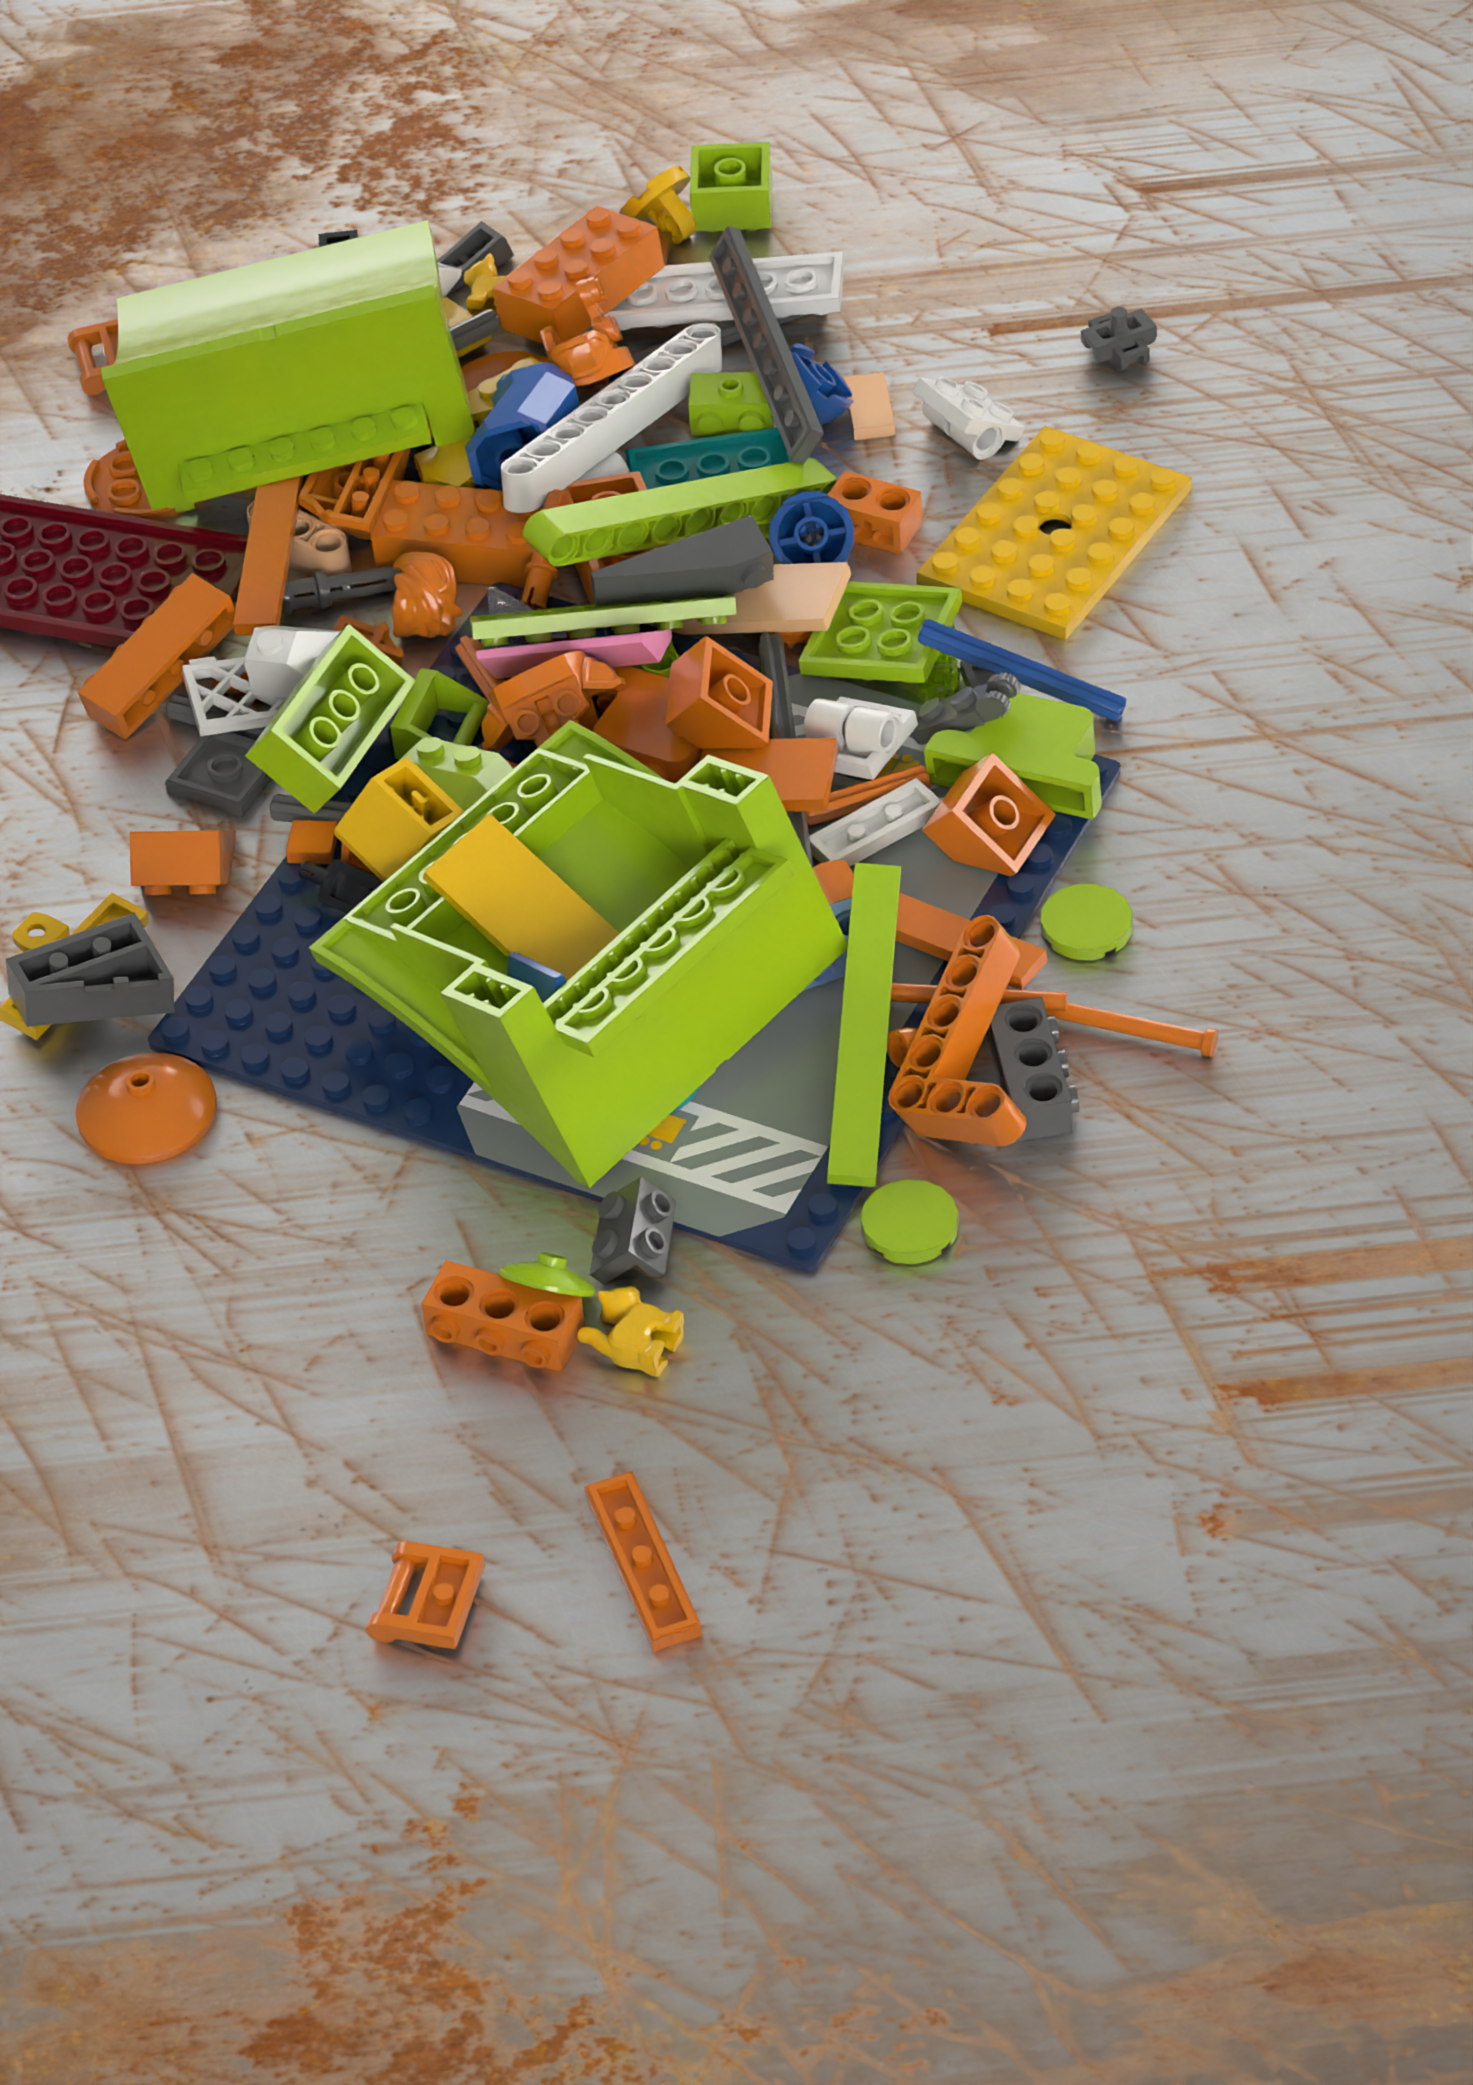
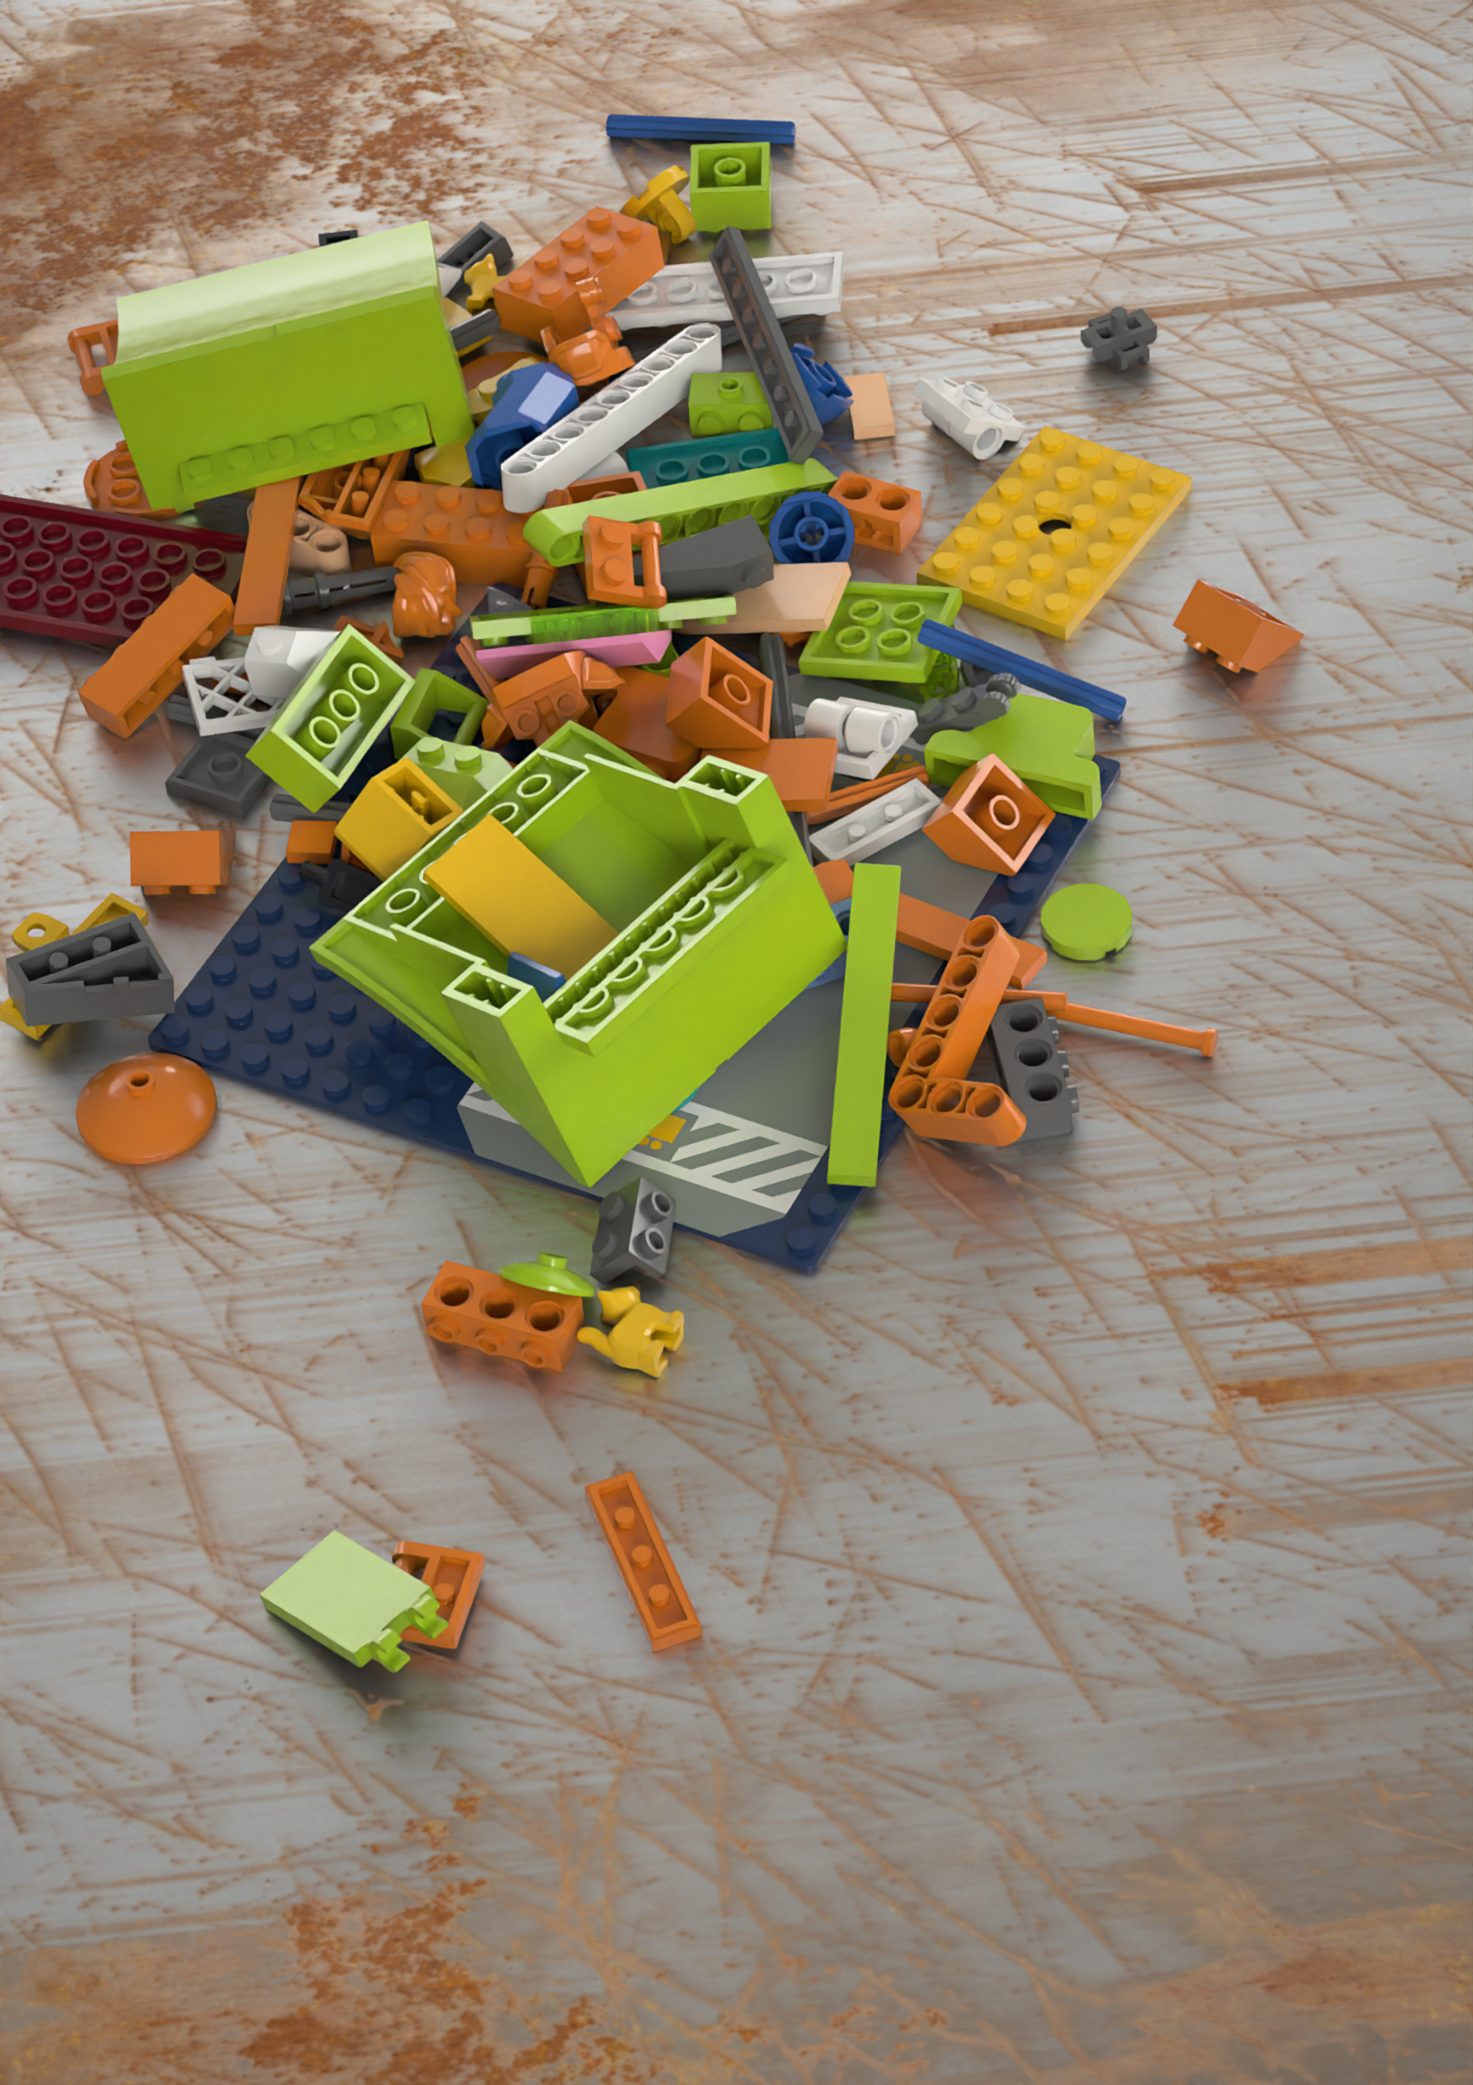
lime tile [861,1179,959,1264] -> none
none -> lime tile [259,1530,449,1673]
none -> clear neon green beam [531,608,661,644]
none -> orange plate [582,515,667,610]
none -> blue axle [606,114,796,145]
none -> orange slope [1172,579,1304,673]

